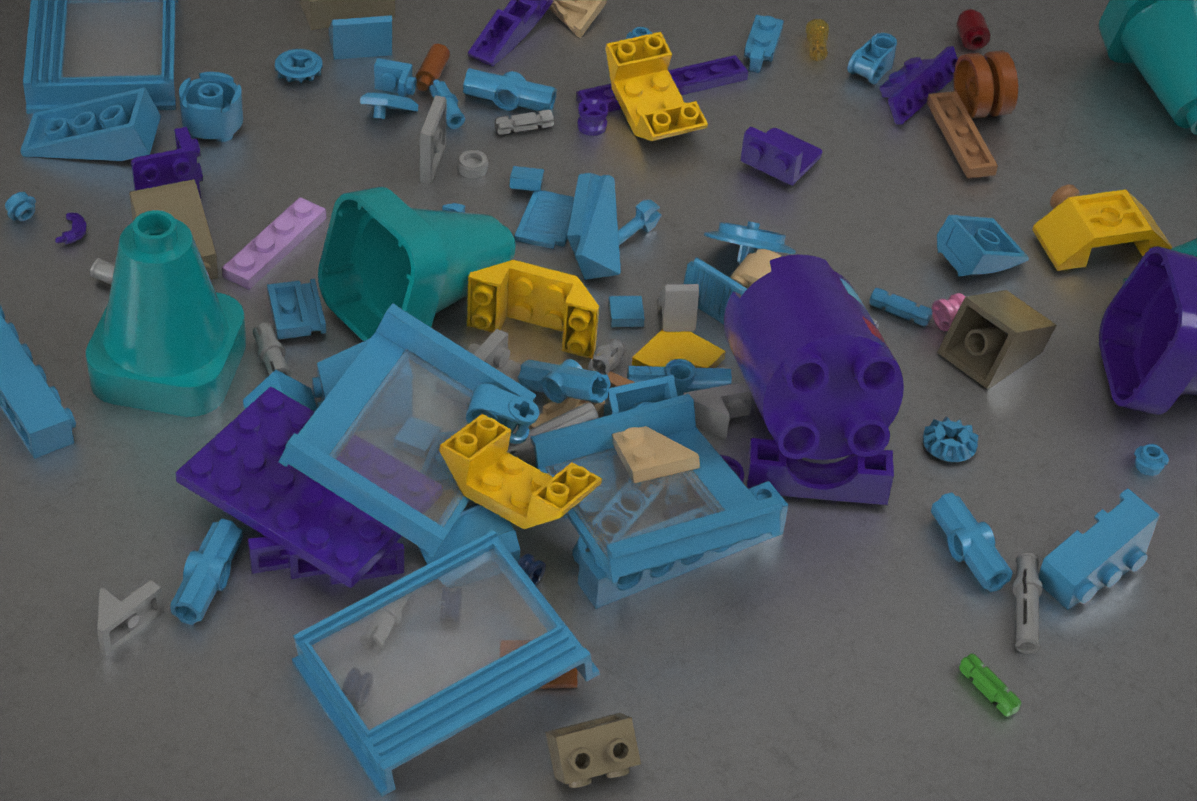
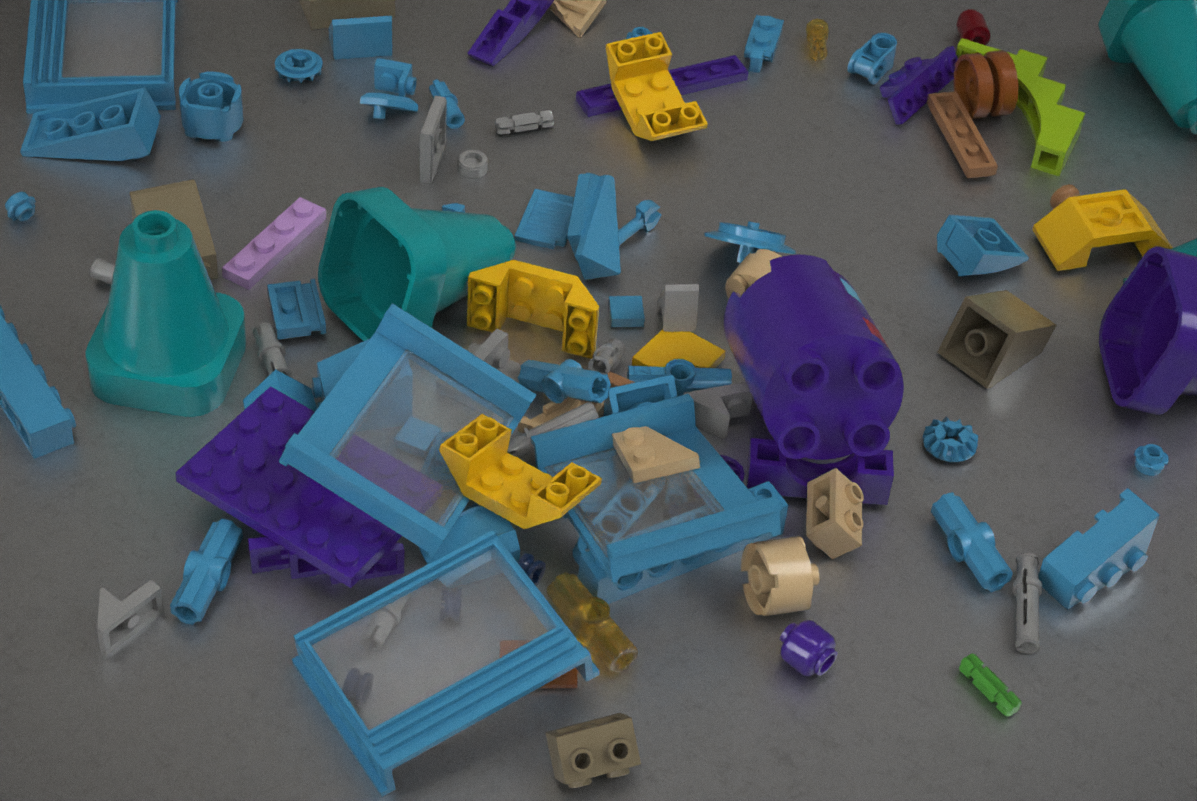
dark purple piece [55,212,87,245] -> none
dark purple bracket [131,127,203,199] -> none
dark orange cylinder [415,44,450,91] -> none
dark azure piece [463,68,557,112] -> none
dark azure piece [466,383,539,444] -> none
dark azure tile [509,166,544,192] -> none
dark purple wheel [577,98,609,136] -> none
dark azure window [683,257,747,325] -> none
dark purple bracket [740,126,822,186] -> none
dark azure axle [869,288,933,327] -> none
bright pink wheel [931,293,965,332] -> none
none -> clear yellow piece [547,572,638,673]
none -> tan brick [741,536,820,616]
none -> dark purple head [780,620,838,677]
none -> tan brick [806,468,864,559]
none -> lime arch [956,38,1085,177]

